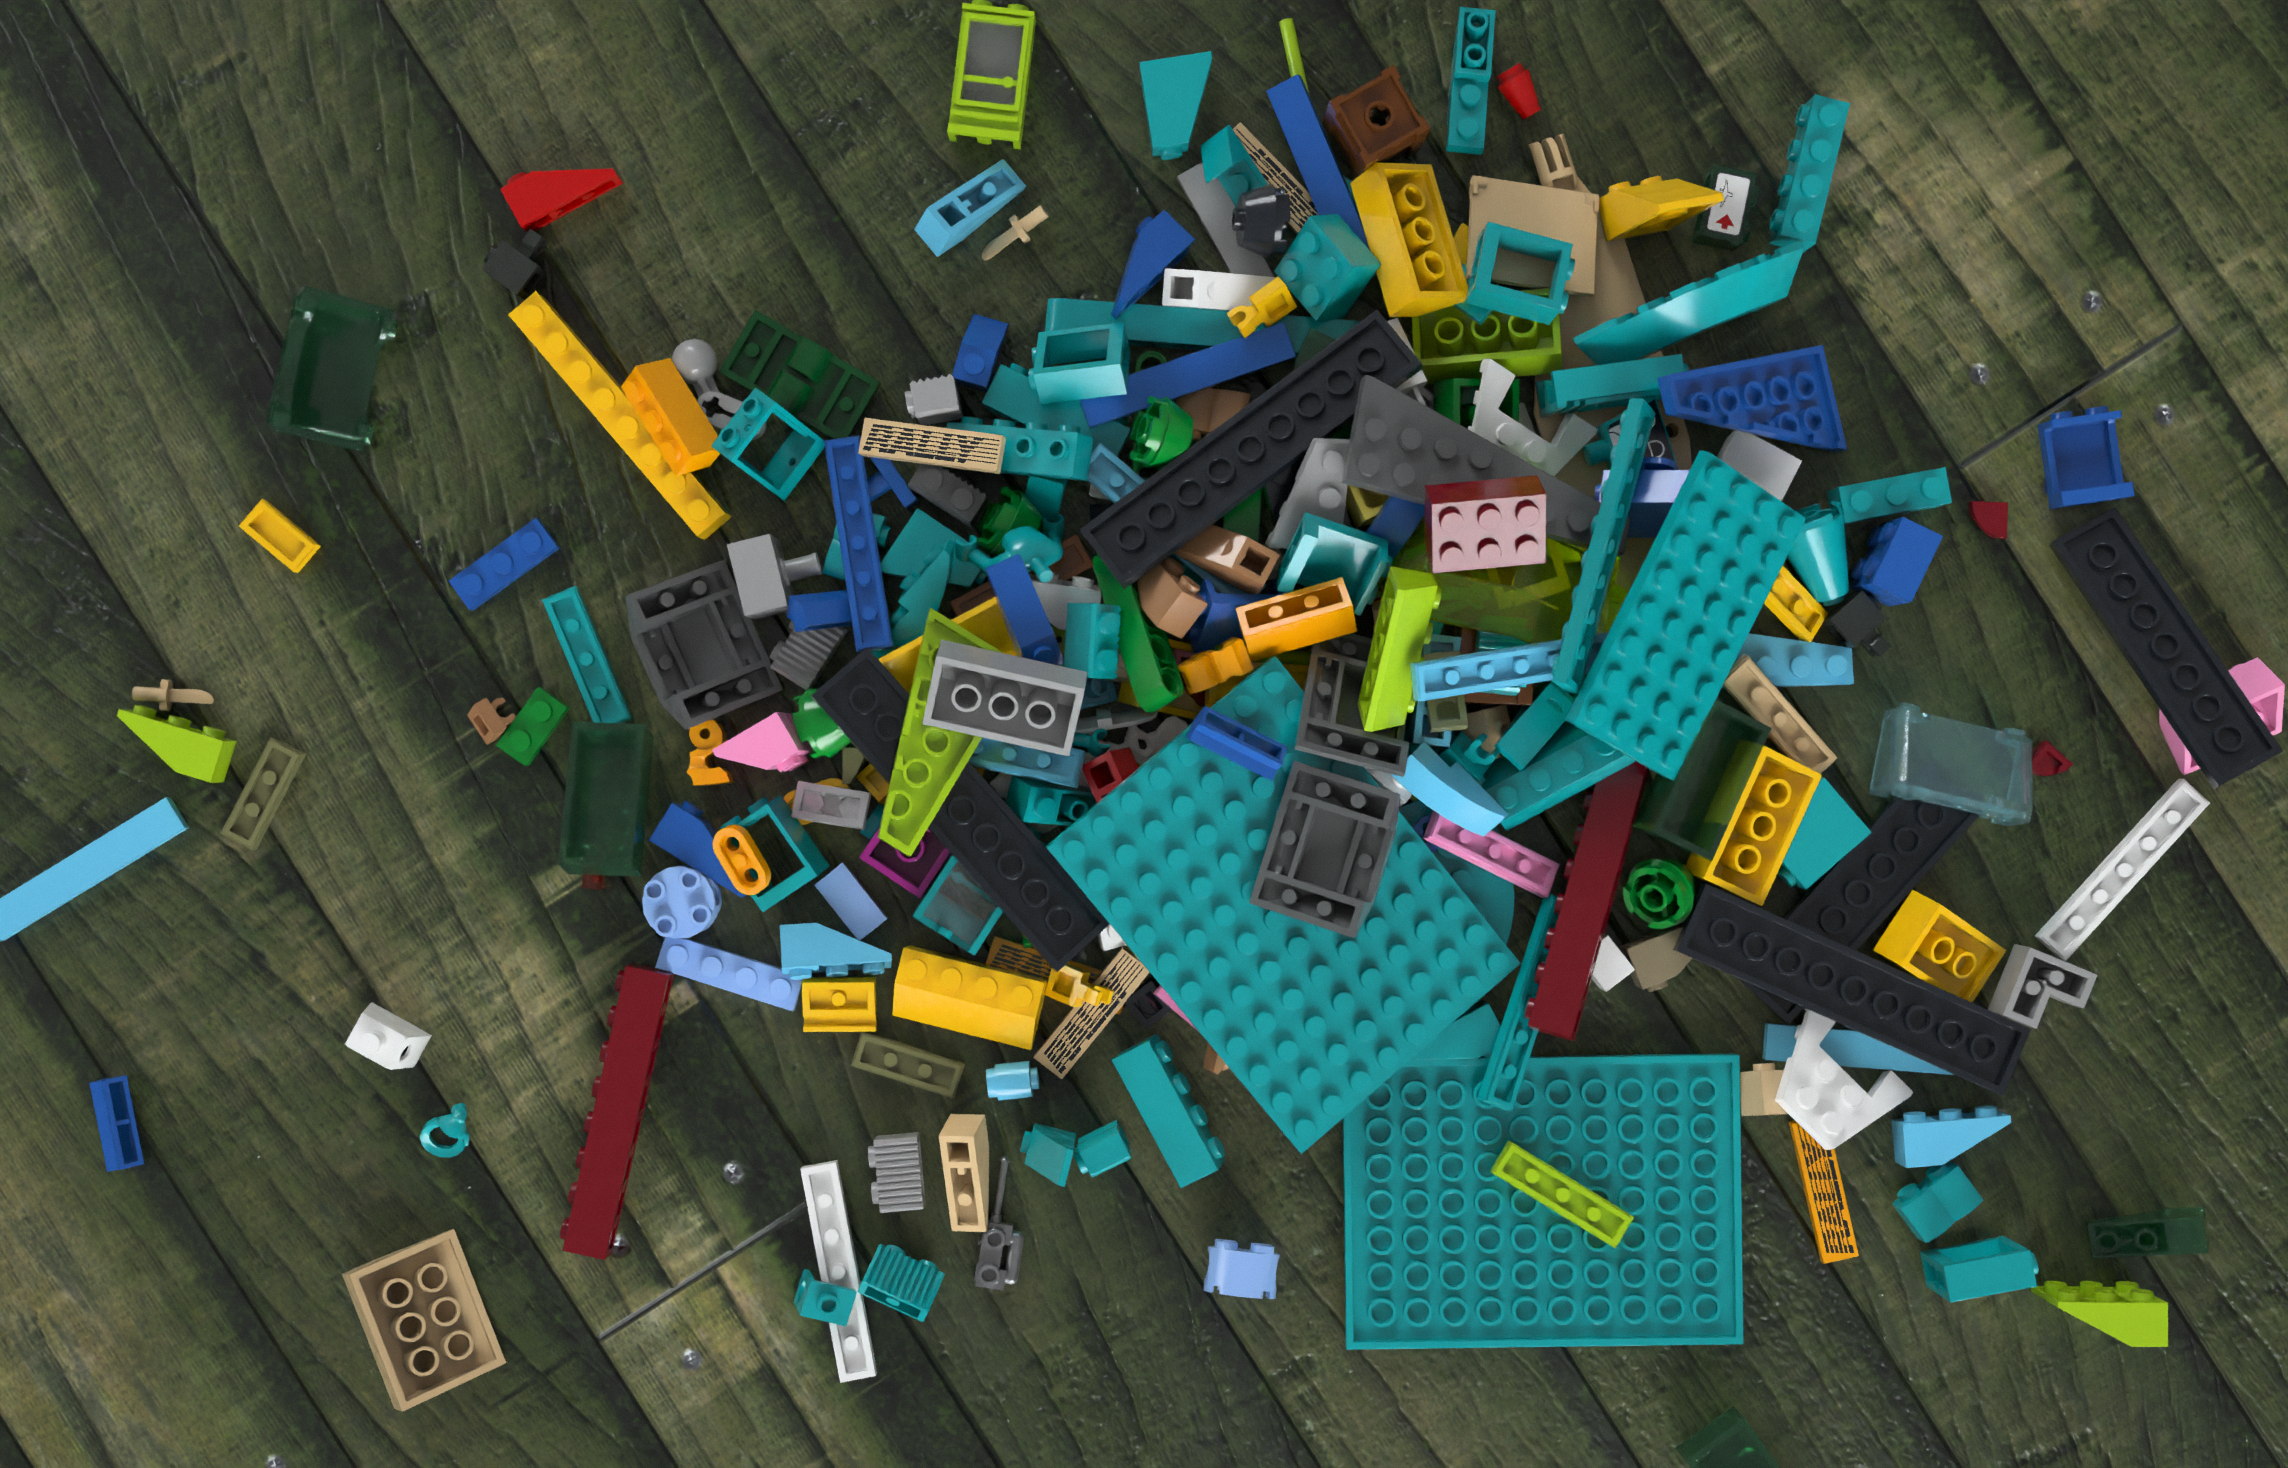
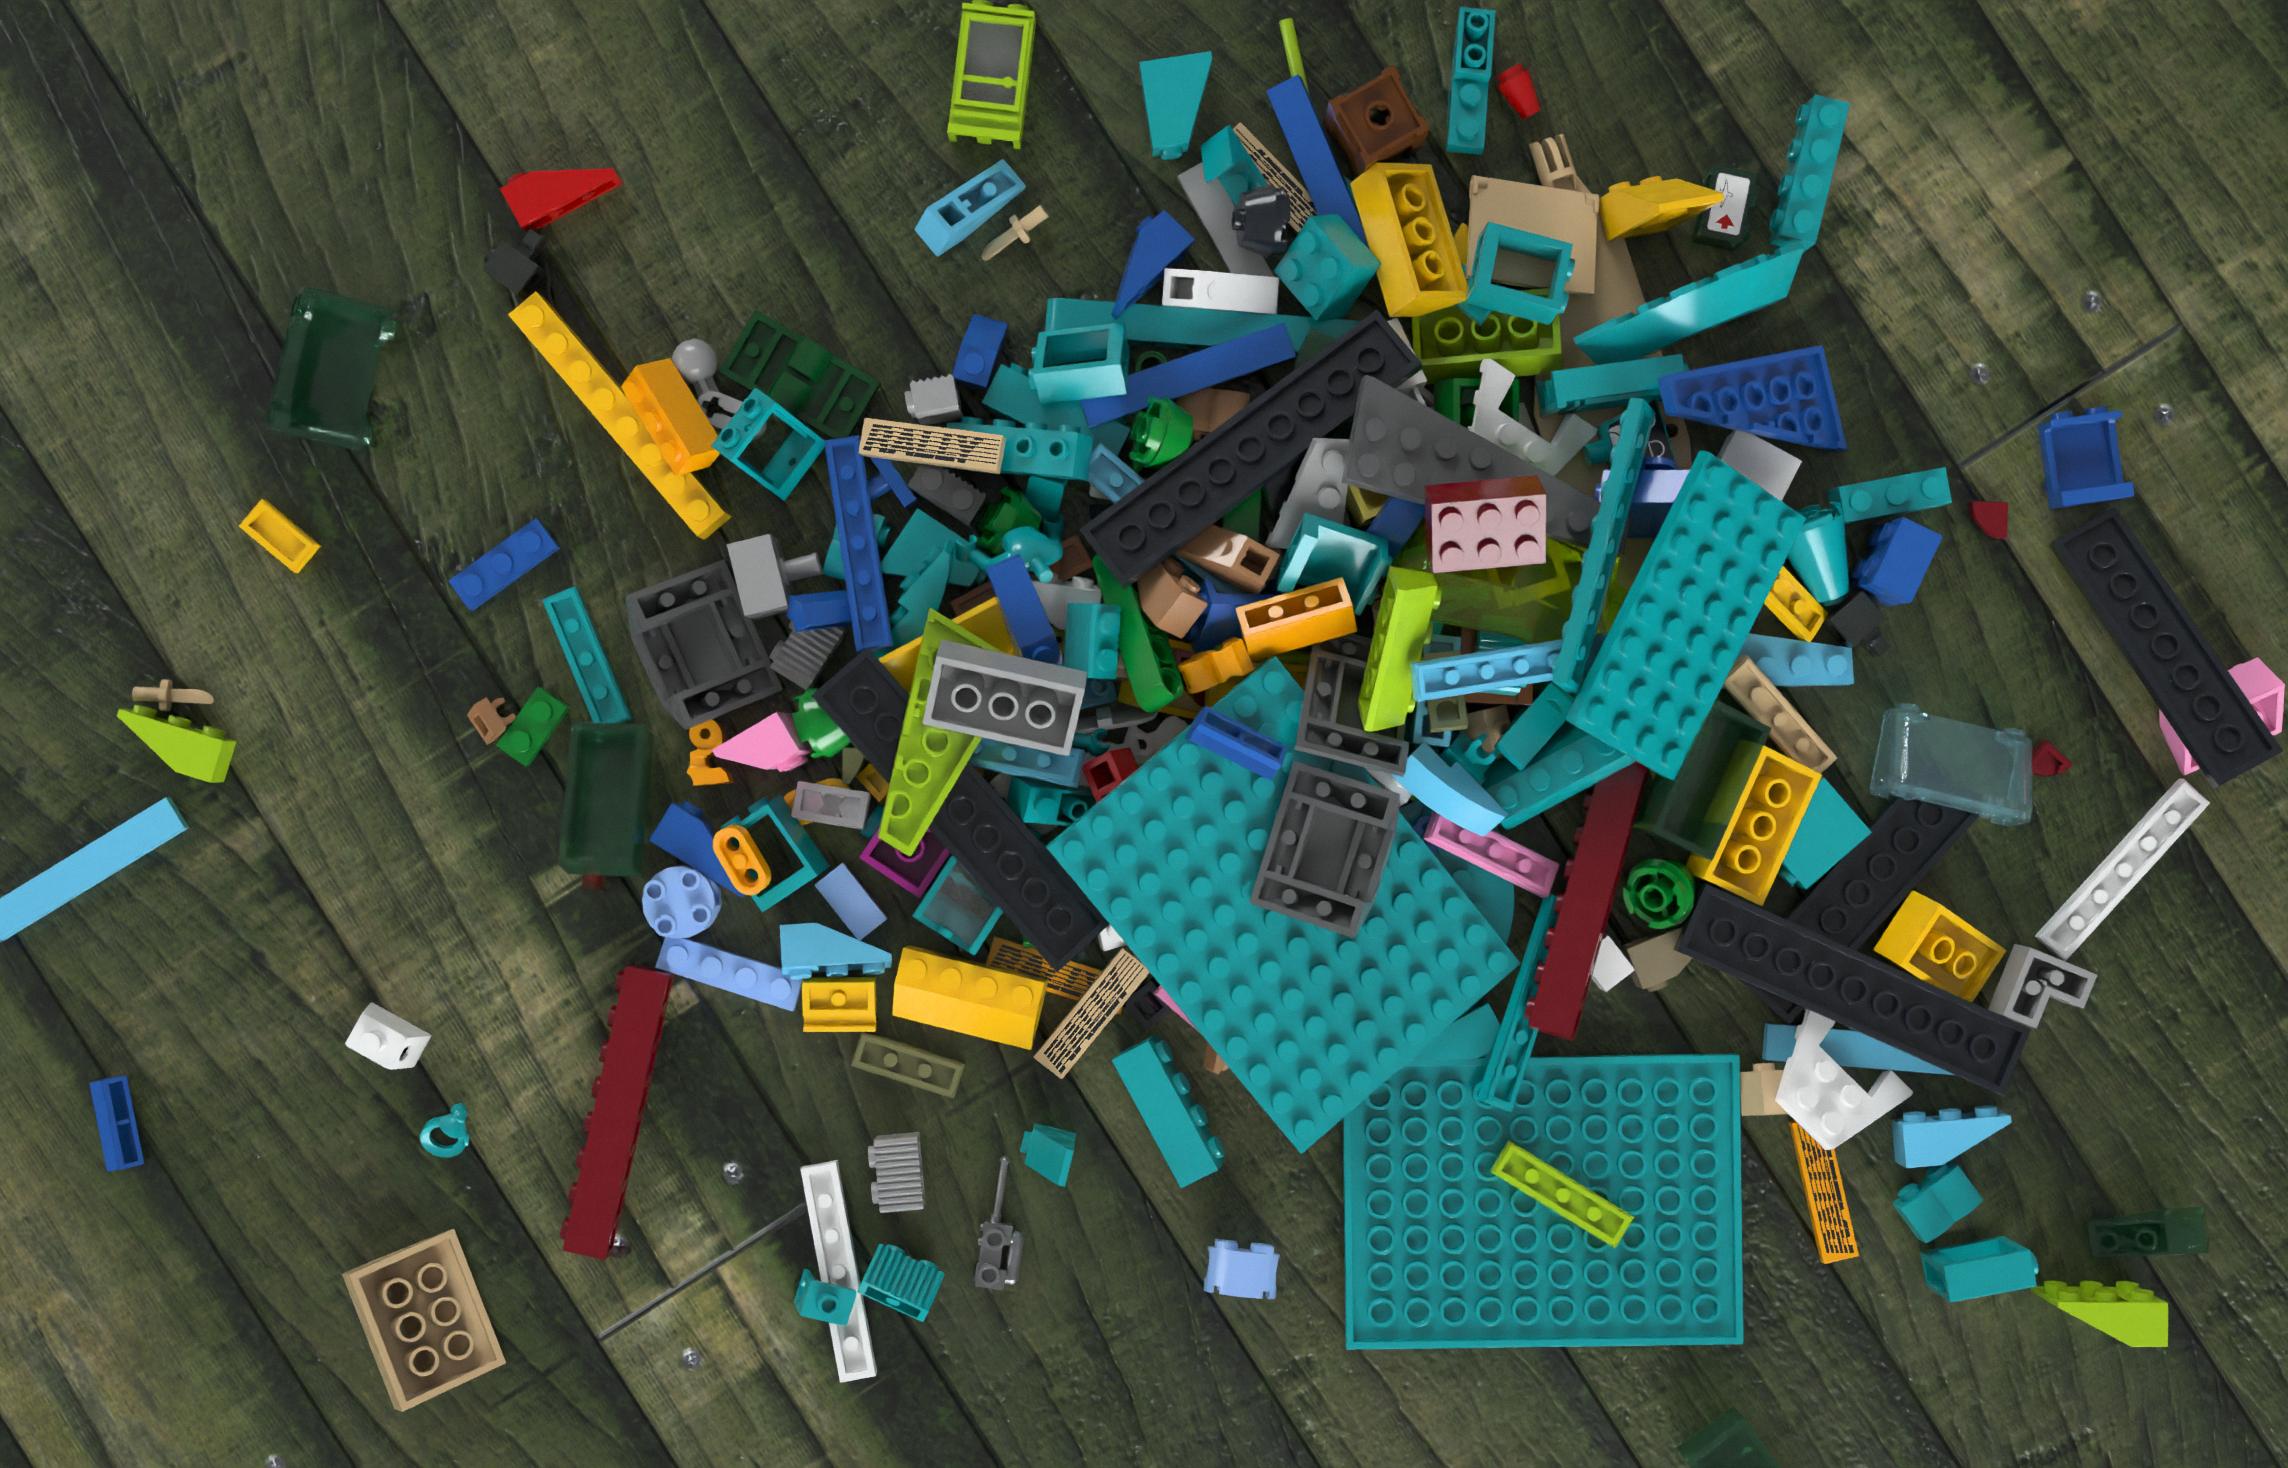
olive tile [220,737,306,850] -> none
tan slope [939,1114,989,1232] -> none
medium azure brick [986,1061,1039,1100] -> none
yellow plate [1044,963,1114,1007] -> none
teal brick [1074,1120,1132,1178] -> none
yellow plate [1226,276,1297,338] -> none

